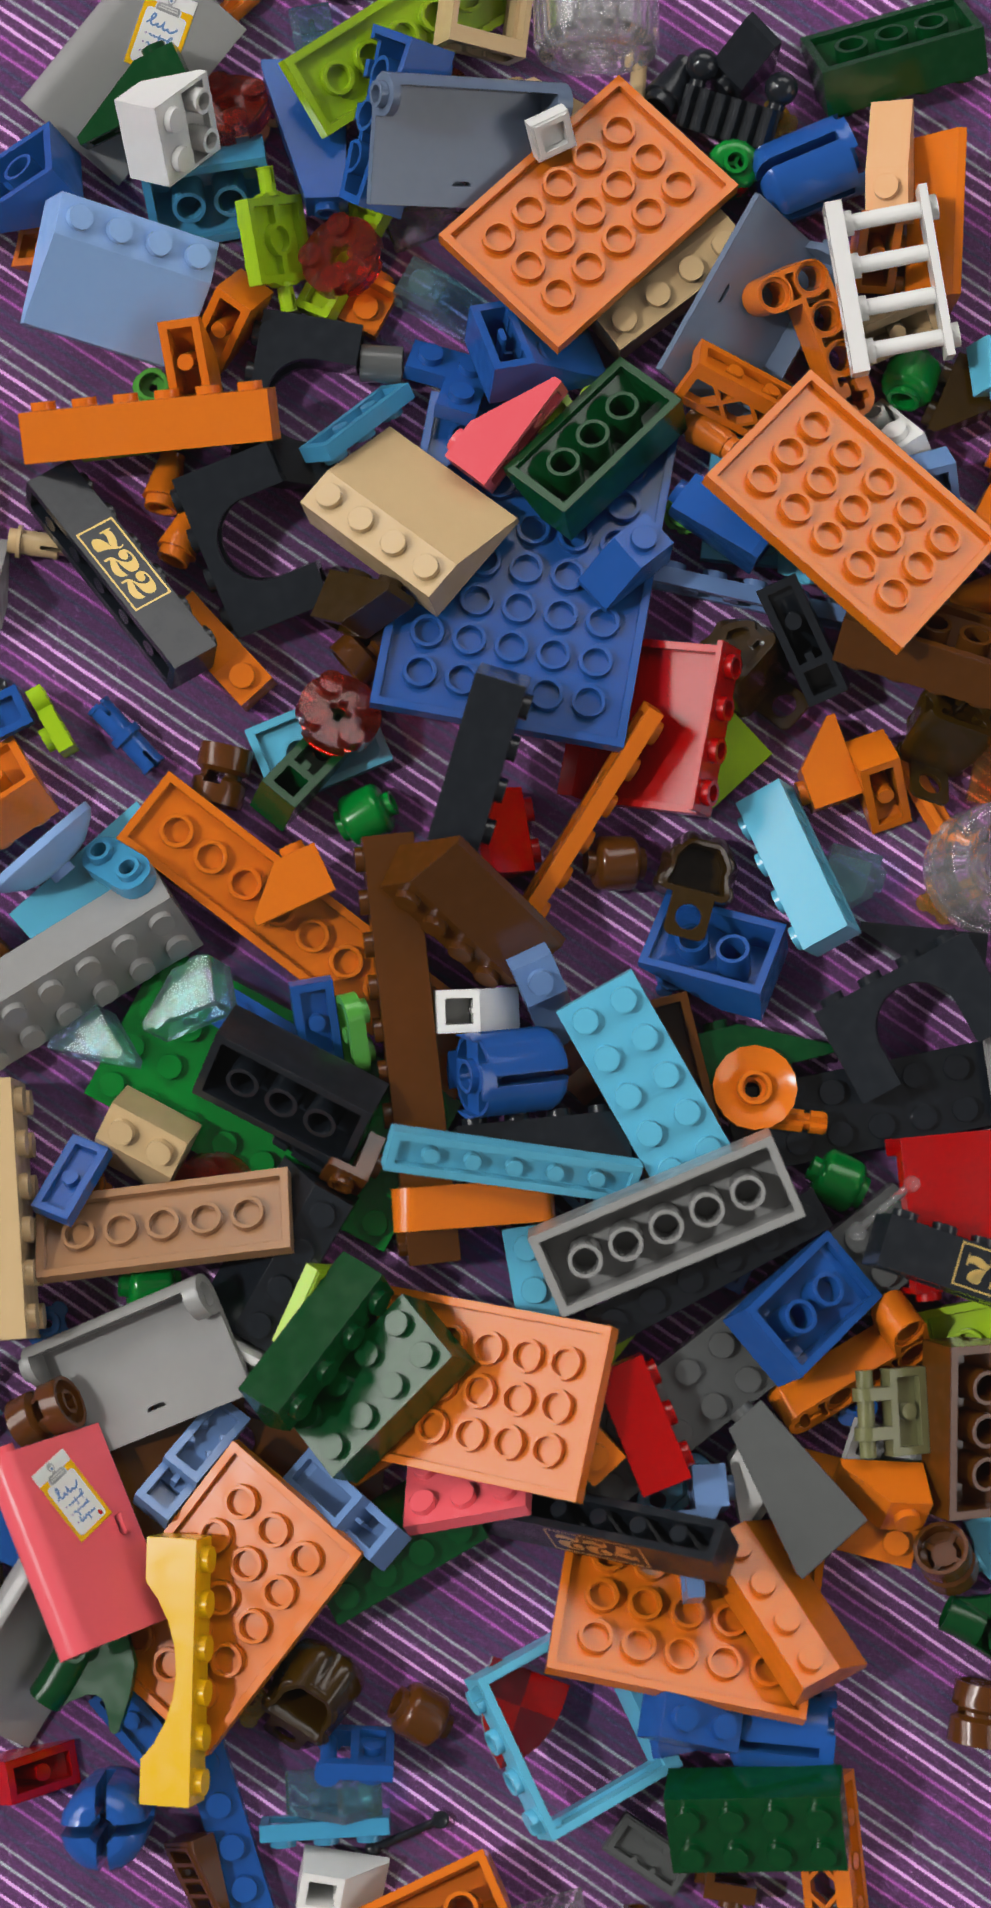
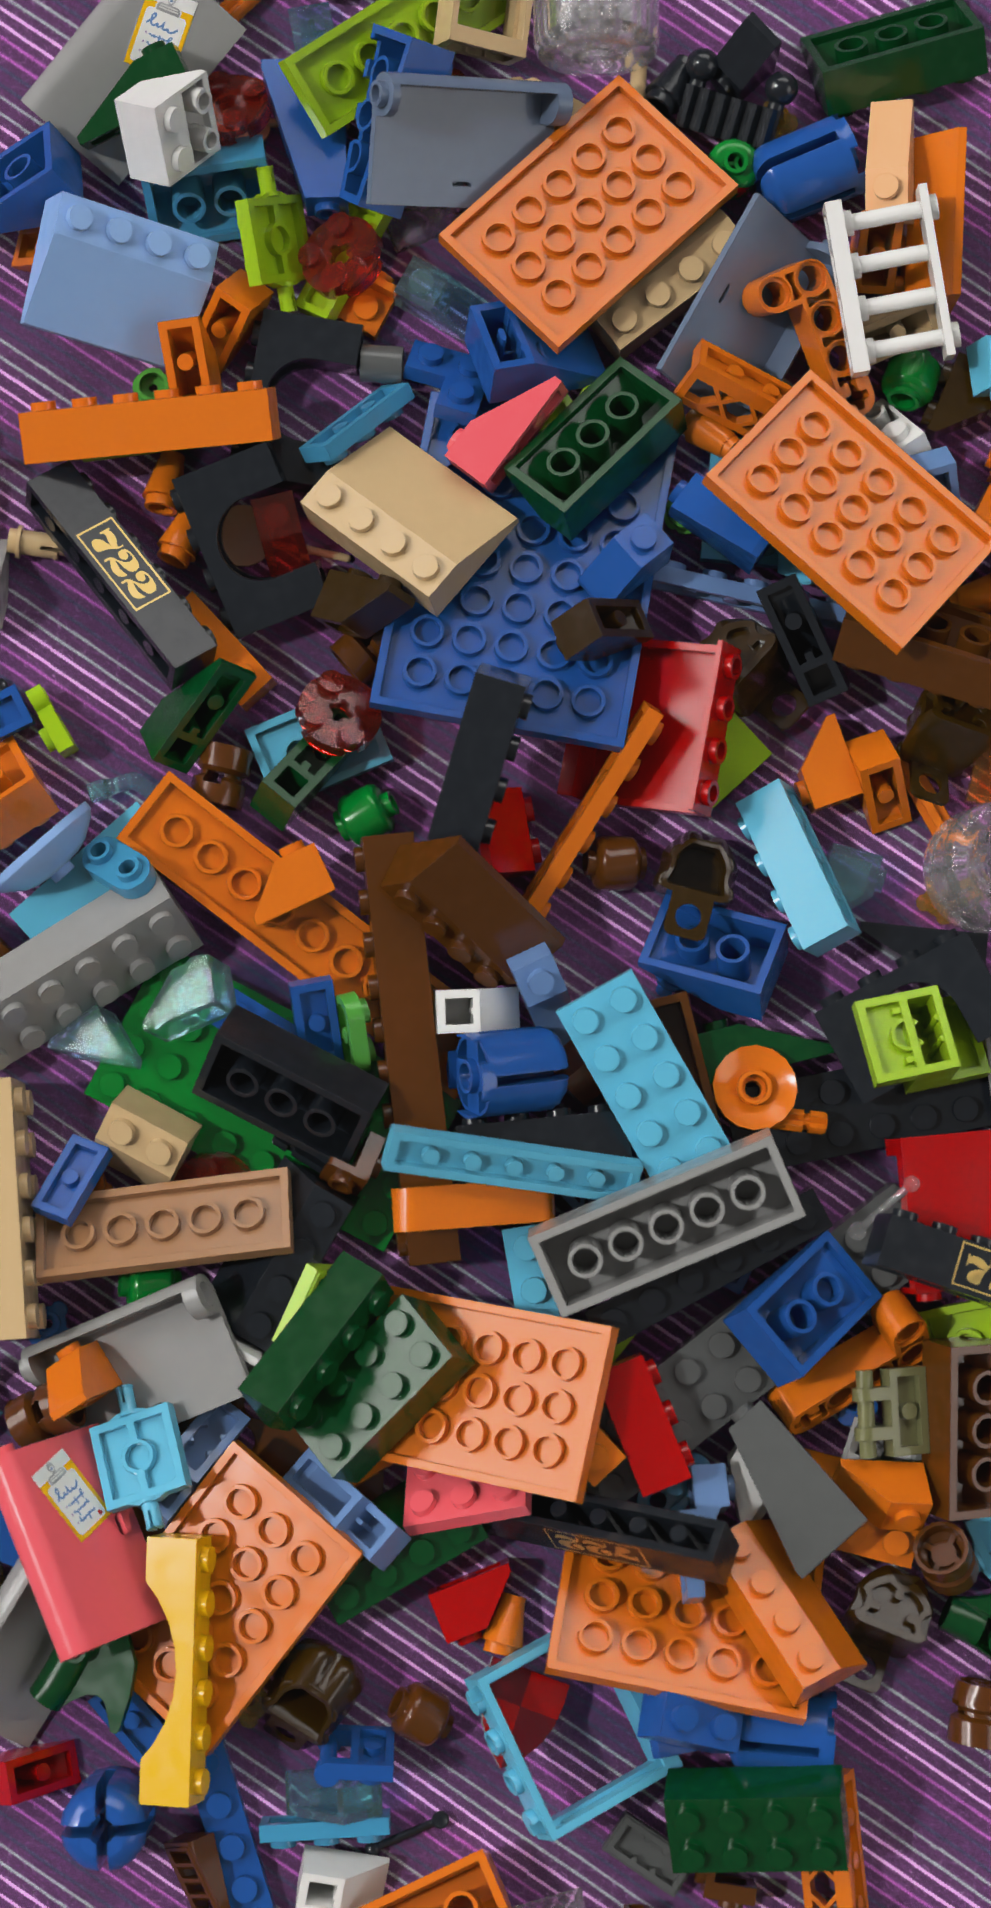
blue pin [88,696,165,776] -> none
white tile [524,103,577,163] -> none
green head [804,1149,871,1212] -> none
none -> orange slope [46,1340,123,1421]
none -> clear light blue arm [86,772,157,803]
none -> medium azure plate [89,1384,193,1531]
none -> dark green slope [140,658,256,774]
none -> tan piece [223,505,351,567]
none -> clear red slope [250,490,311,577]
none -> red slope [428,1558,511,1646]
none -> orange cone [482,1592,527,1656]
none -> dark brown slope [550,597,654,661]
none -> dark brown piece [839,1565,933,1693]
none -> lime bracket [852,985,991,1094]

